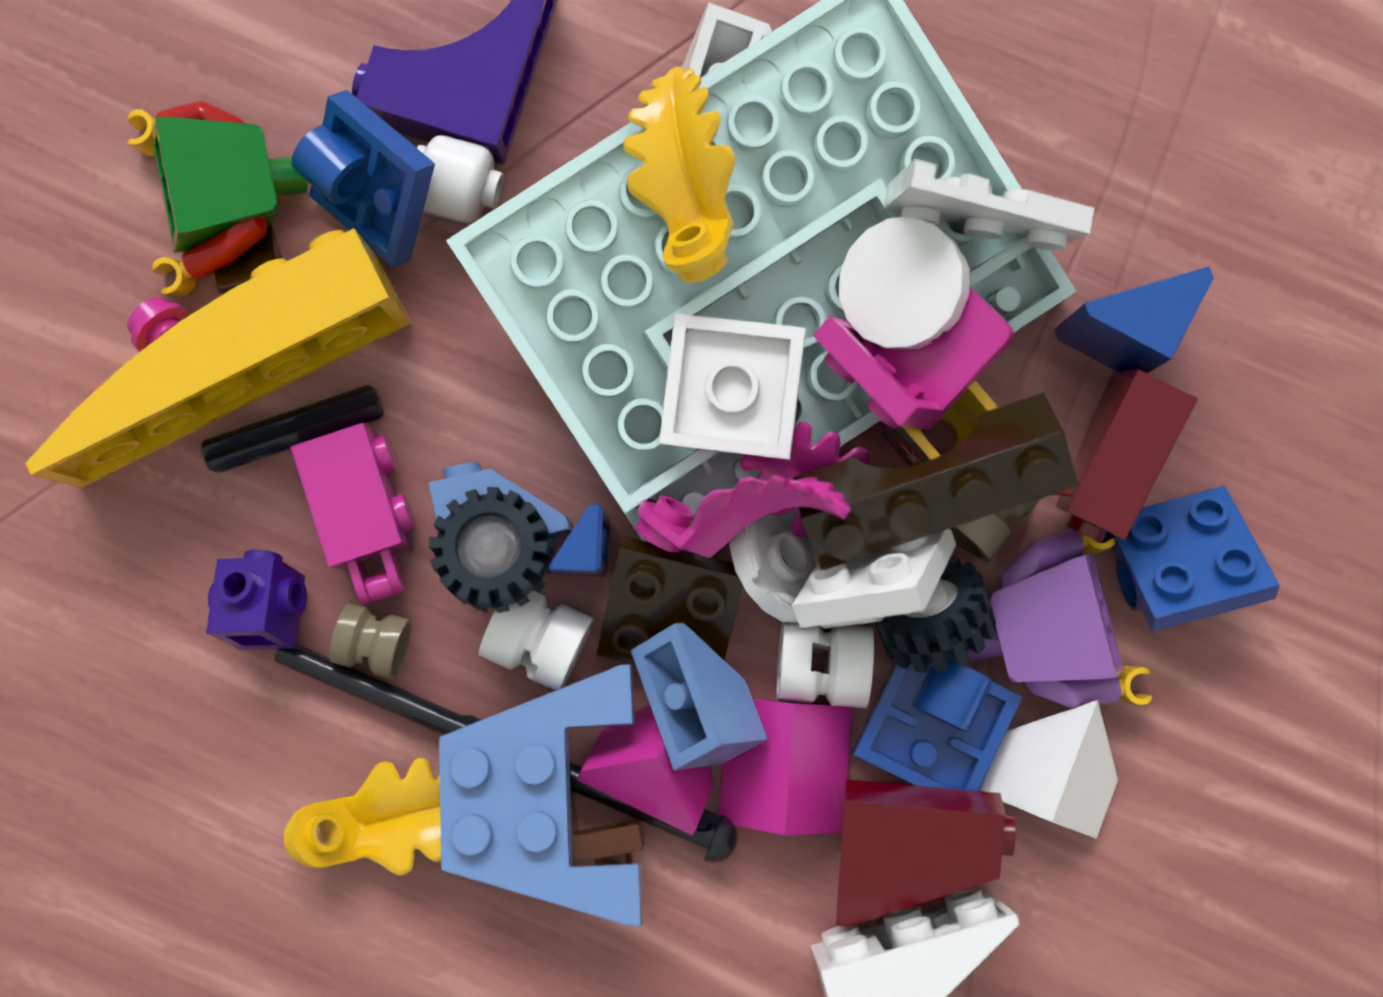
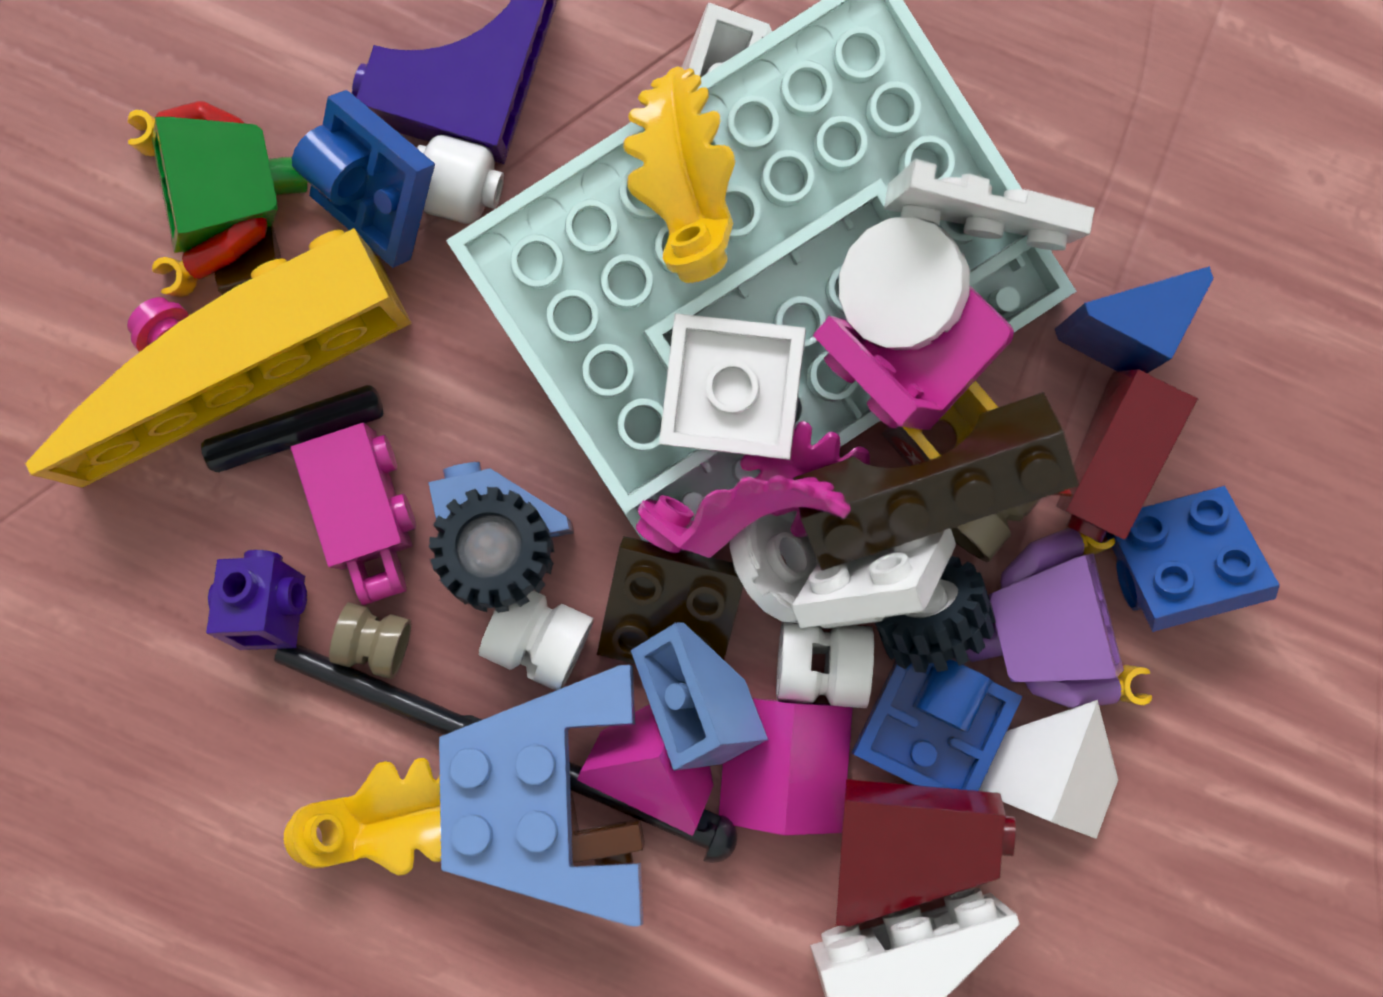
blue slope [549,504,609,577] -> none

